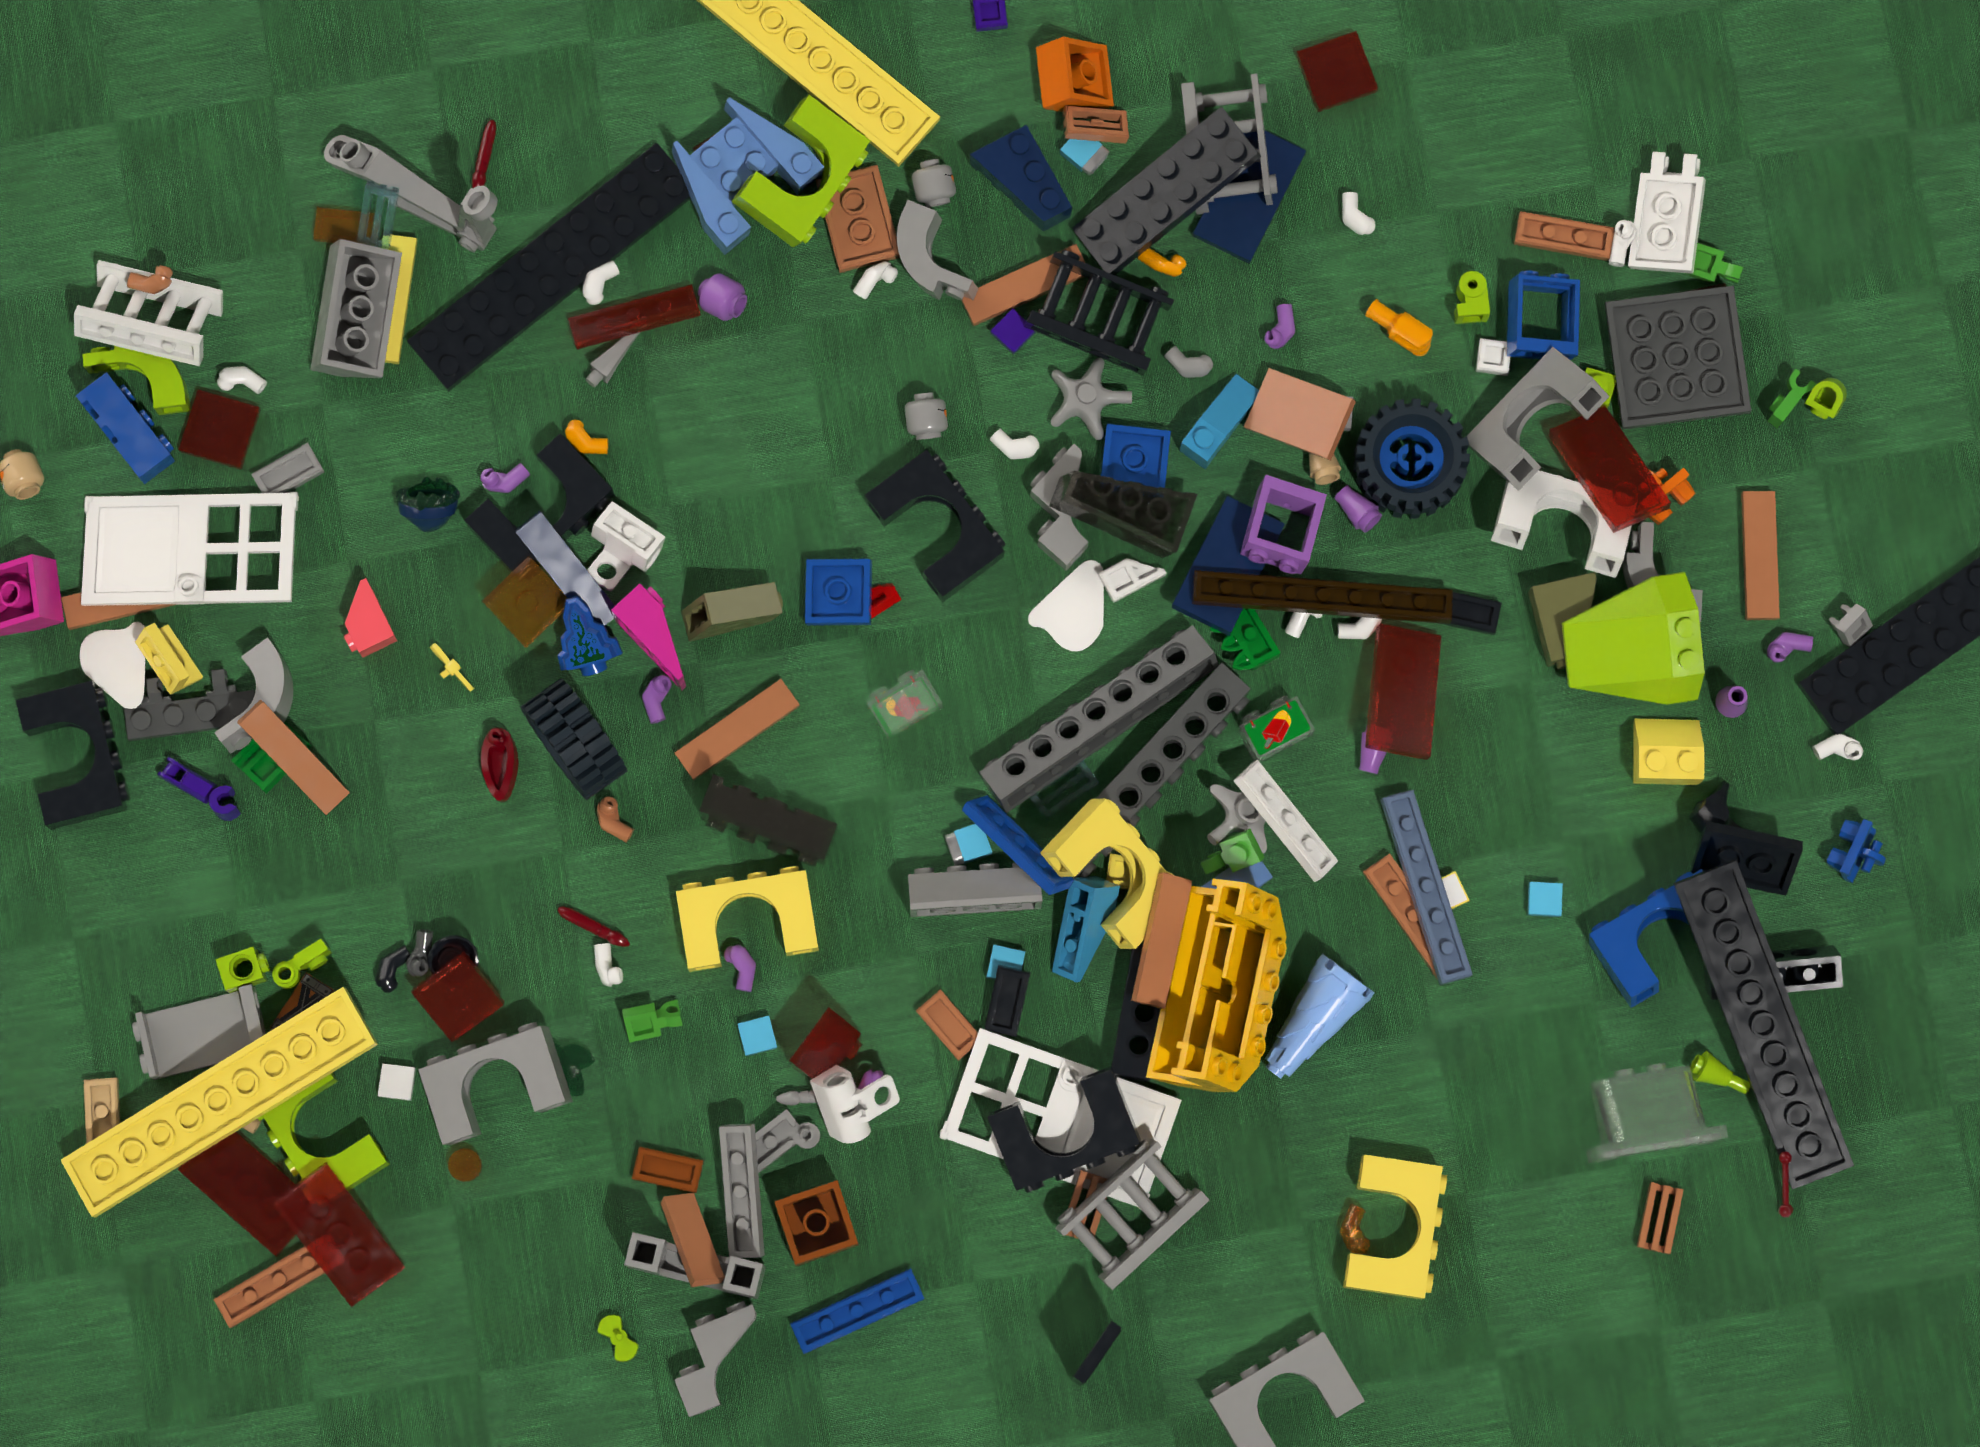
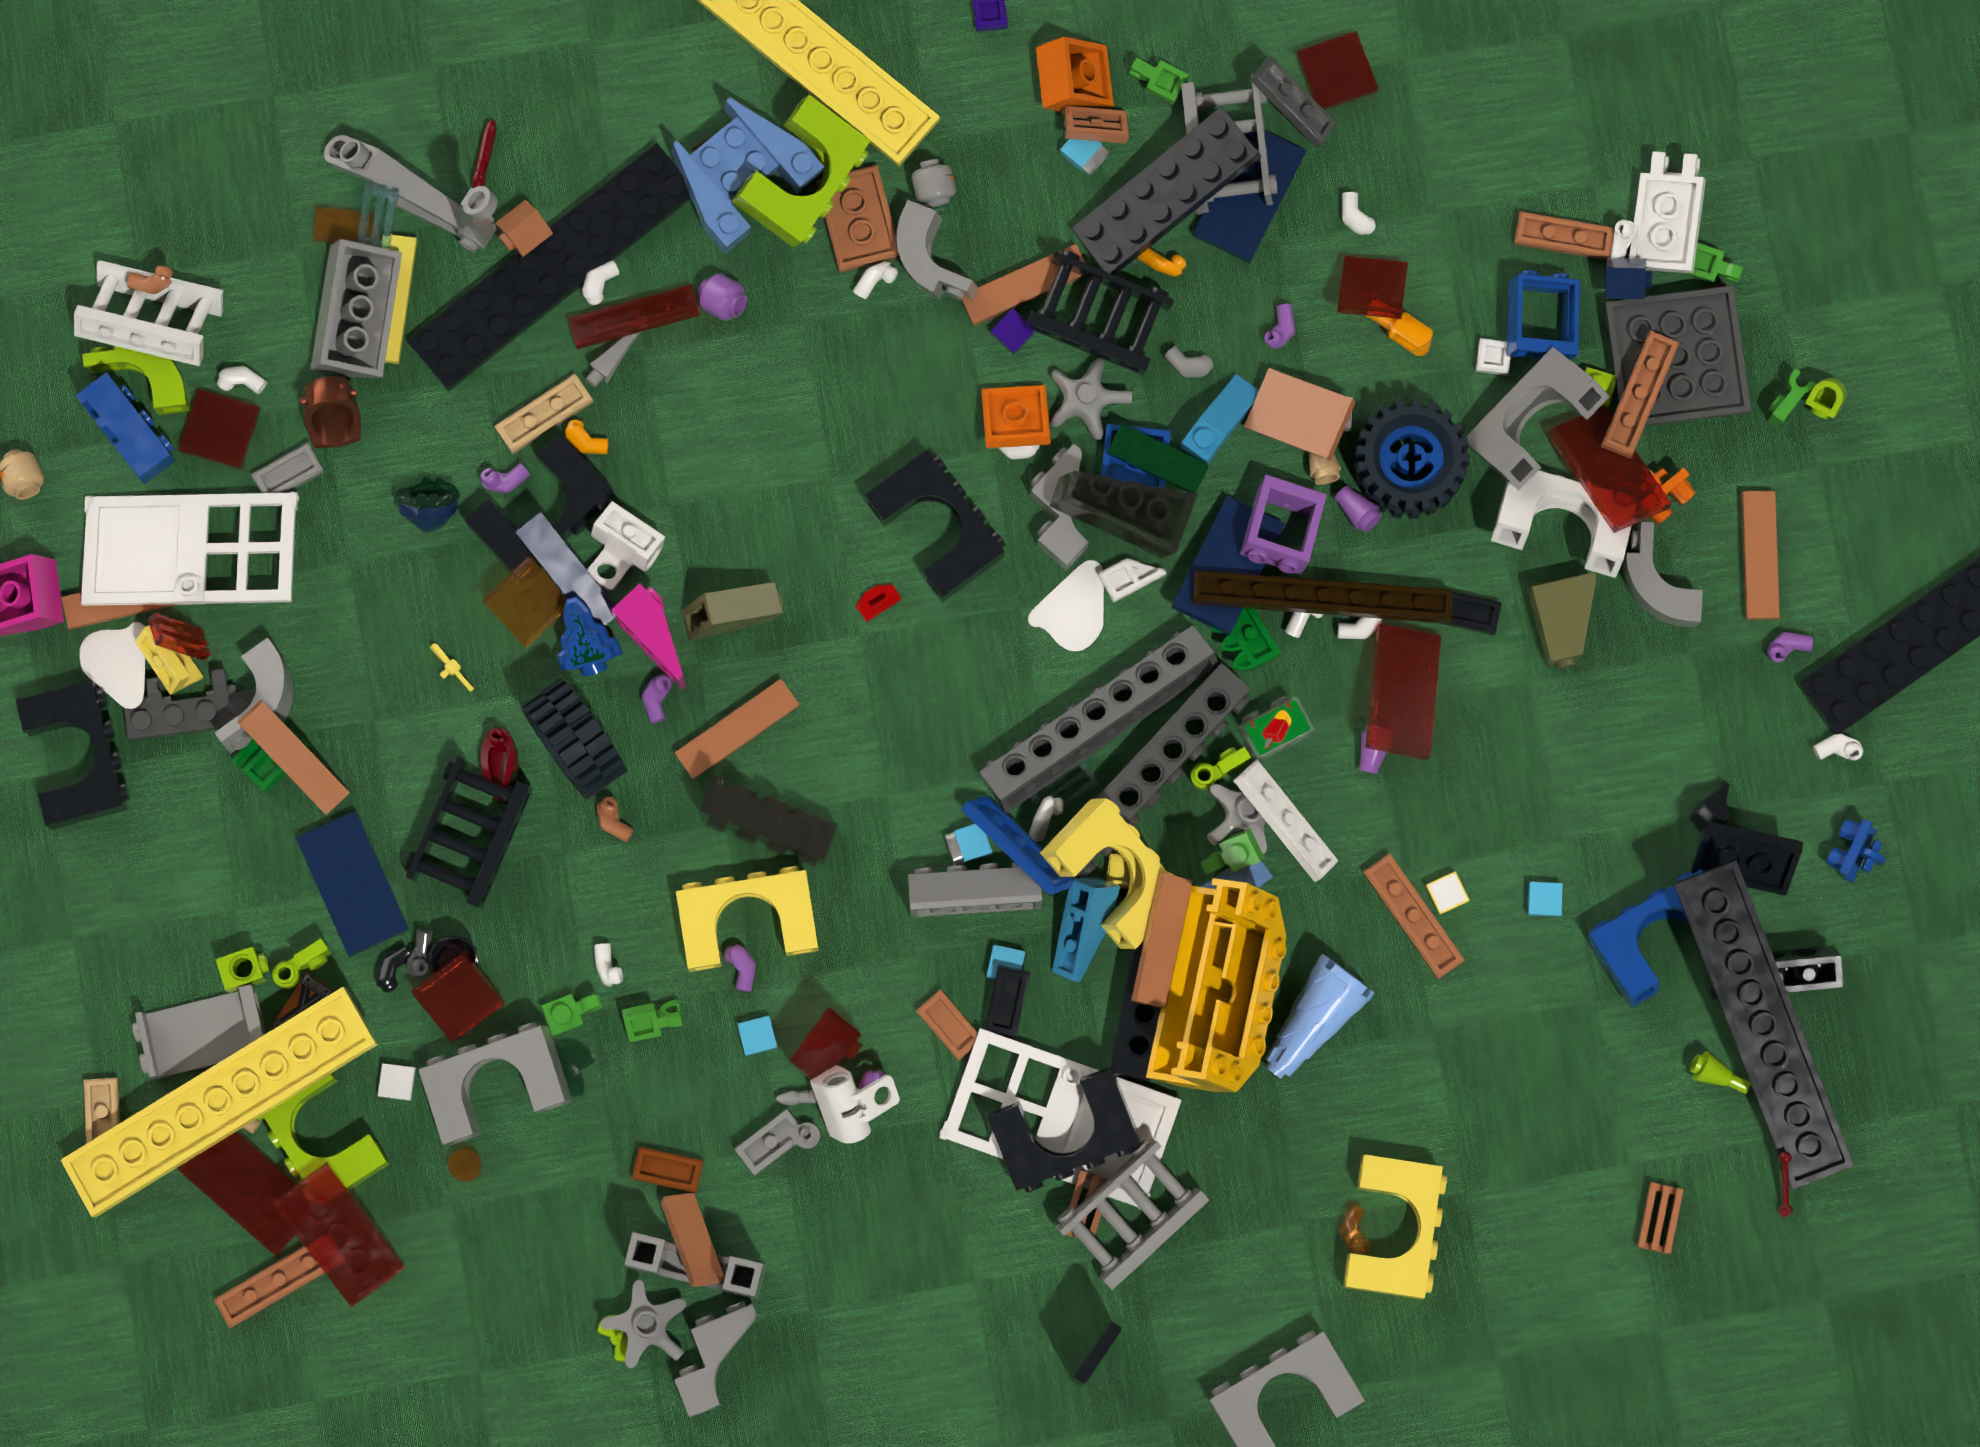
dark purple piece [157,757,241,821] -> none
coral slope [343,578,397,658] -> none
dark red piece [557,906,630,947] -> none
light grey plate [719,1124,765,1258] -> none
dark orange brick [774,1180,859,1266] -> none
blue tile [790,1269,925,1354] -> none
blue plate [805,559,872,626] -> none
clear brick [866,669,943,740] -> none
light grey head [905,392,948,440] -> none
dark blue wedge [970,125,1072,231] -> none
sand blue tile [1380,790,1473,985] -> none
lime leg [1454,271,1490,324] -> none
lime wedge [1561,572,1705,705] -> none
clear windscreen [1586,1063,1728,1164] -> none
light yellow slope [1633,718,1704,785] -> none
medium lavender cone [1715,686,1748,718] -> none
light grey tile [1829,603,1873,647] -> none
none -> clear red tile [148,613,211,661]
none -> dark blue tile [296,811,409,957]
none -> copper helmet [300,376,361,448]
none -> black fence [404,756,533,909]
none -> tan tile [494,374,594,454]
none -> nougat brick [495,200,553,257]
none -> bright green plate [541,993,603,1037]
none -> light grey animal [600,1280,686,1368]
none -> orange tile [982,385,1050,448]
none -> white arm [1029,795,1063,841]
none -> dark green tile [1107,423,1209,496]
none -> bright green plate [1128,57,1188,105]
none -> lime plate [1190,746,1251,790]
none -> dark grey tile [1251,56,1336,147]
none -> clear red tile [1337,256,1408,319]
none -> nougat tile [1601,331,1680,459]
none -> dark blue brick [1605,258,1652,299]

